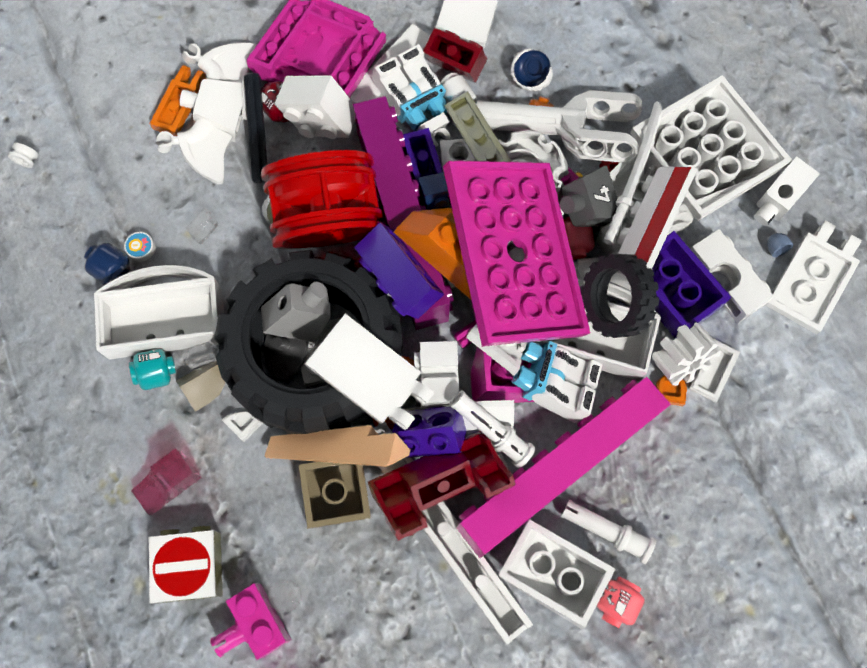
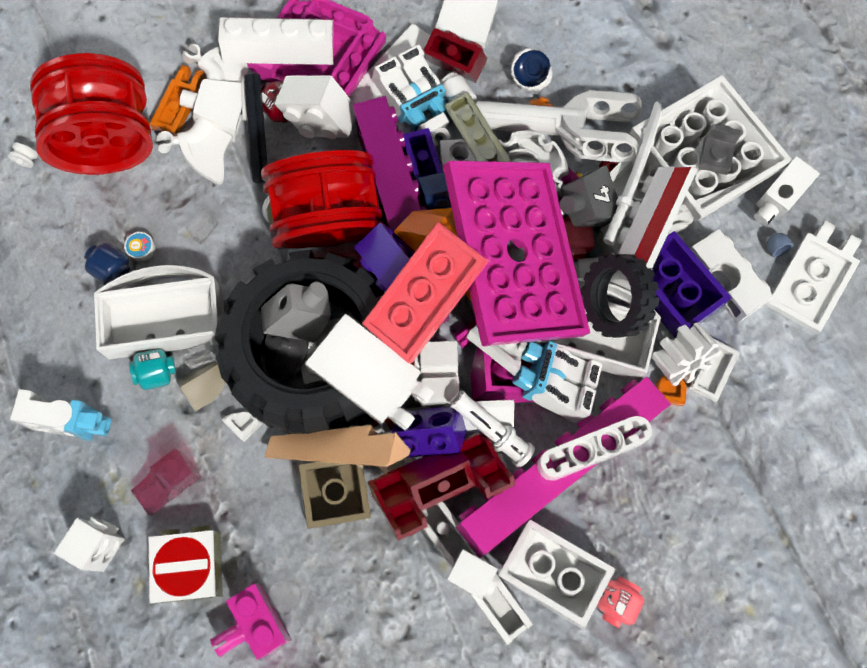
white pin [561,499,657,564] -> none
none -> white hips [10,389,112,441]
none -> red wheel [30,53,153,175]
none -> white brick [54,517,125,572]
none -> white slope [218,17,333,65]
none -> coral tile [362,222,489,364]
none -> white brick [447,550,499,599]
none -> white beam [537,416,652,481]
none -> flat silver bracket [698,124,741,175]

